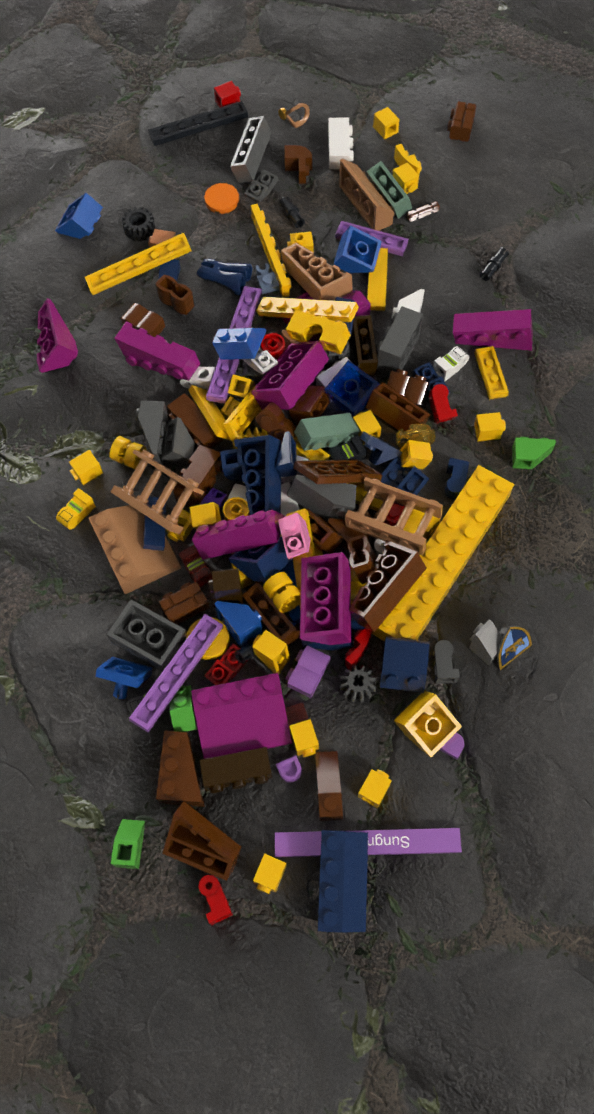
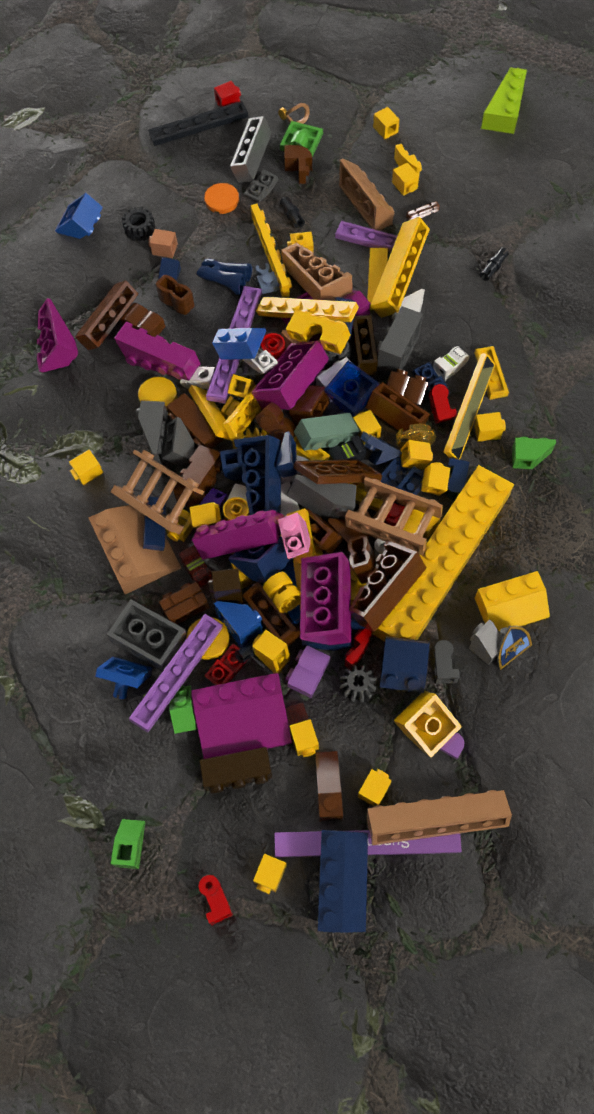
yellow leg [56,488,96,530] -> none
yellow plate [85,233,192,295] -> none
yellow wheel [109,436,147,469] -> none
reddish brown wedge [156,731,205,807] -> none
reddish brown wedge [162,801,241,881] -> none
medium lavender tile [276,755,302,783] -> none
white brick [328,118,353,169] -> none
blue slope [333,225,382,273] -> none
sand green brick [366,161,413,219] -> none
reddish brown brick [447,101,476,142] -> none
magenta wedge [453,309,533,351] -> none
none -> reddish brown brick [75,280,139,350]
none -> yellow tile [138,377,178,410]
none -> bright green plate [280,121,323,157]
none -> medium nougat brick [367,790,512,845]
none -> yellow brick [370,217,430,318]
none -> yellow brick [421,462,450,496]
none -> tile [444,353,496,460]
none -> yellow slope [474,571,550,631]
none -> lime wedge [481,67,527,134]

